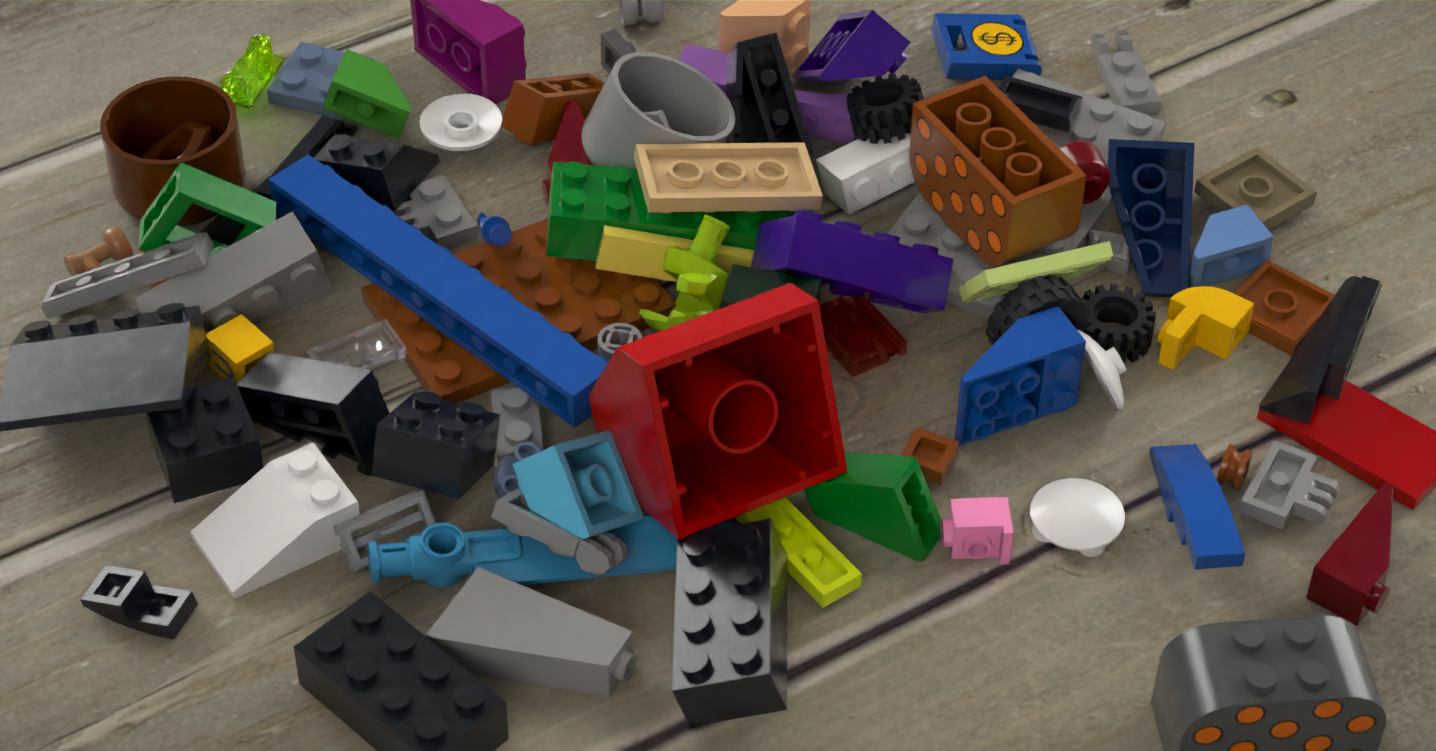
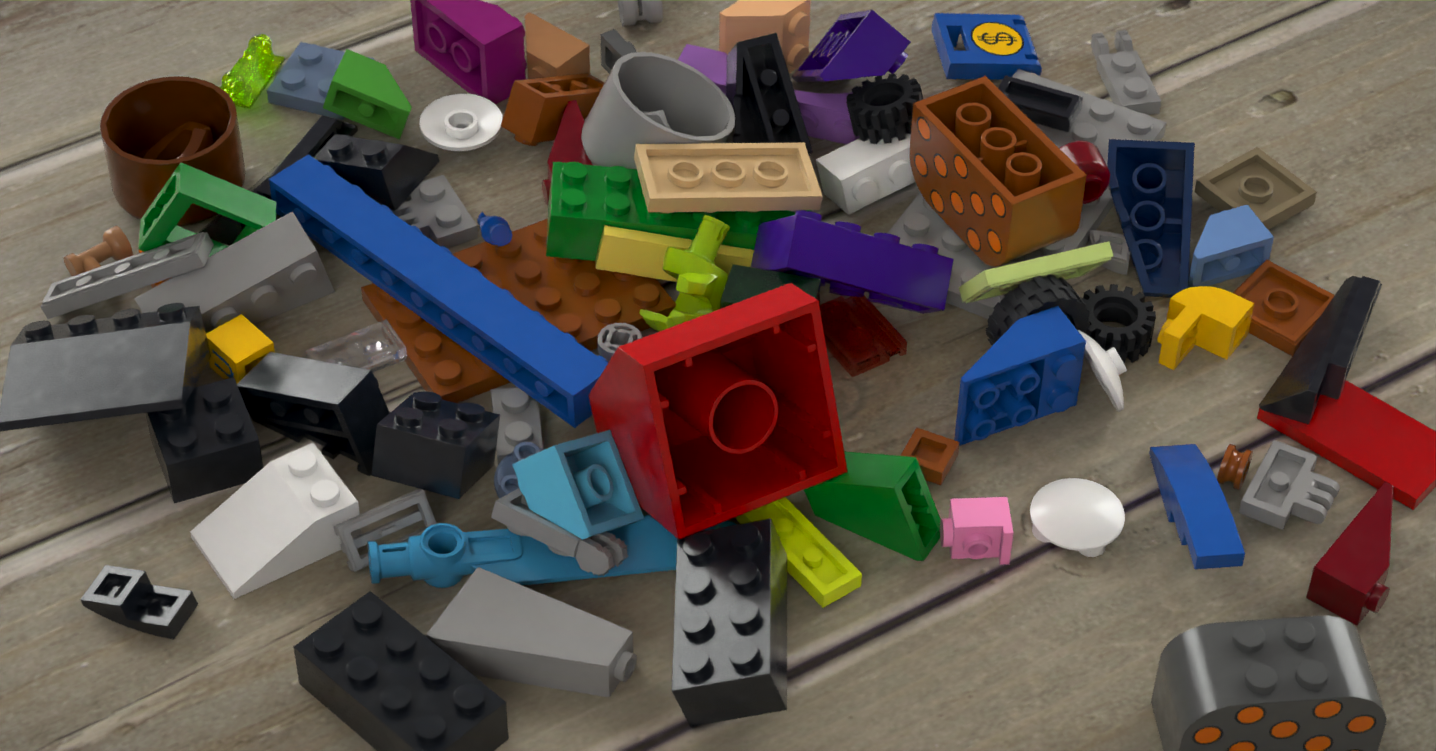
none -> medium nougat slope [524,12,590,79]

